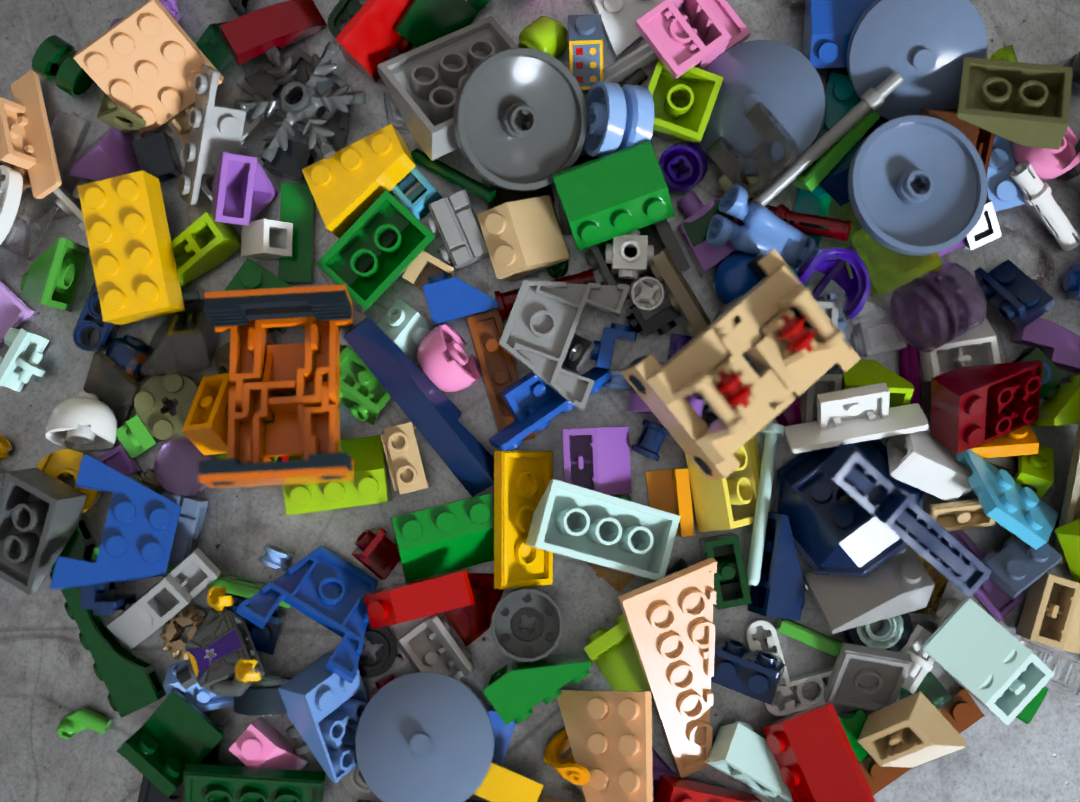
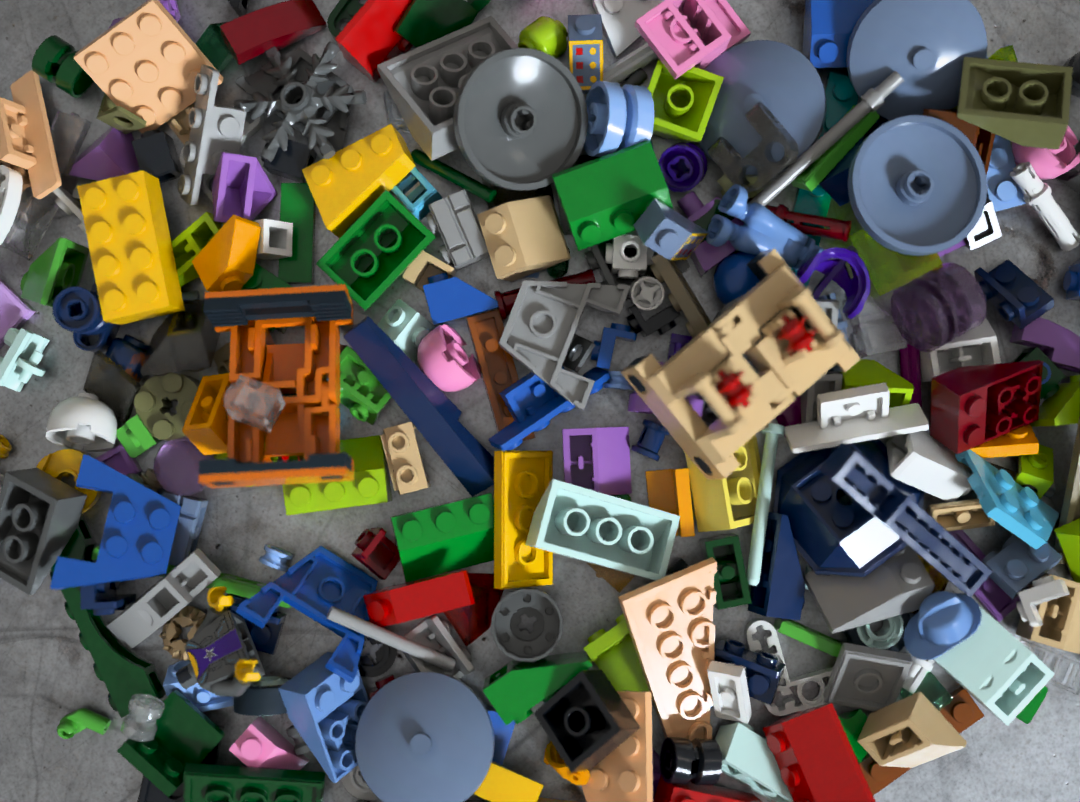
none -> dark blue wheel [53,287,111,335]
none -> clear wheel [120,694,165,742]
none -> light orange slope [192,214,261,292]
none -> clear brick [224,374,286,434]
none -> light grey bar [326,606,456,672]
none -> black brick [534,670,640,773]
none -> sand blue slope [634,198,708,261]
none -> black wheel [659,737,722,786]
none -> white plate [707,660,752,724]
none -> medium blue piece [903,591,982,660]
none -> white bracket [1016,575,1070,627]

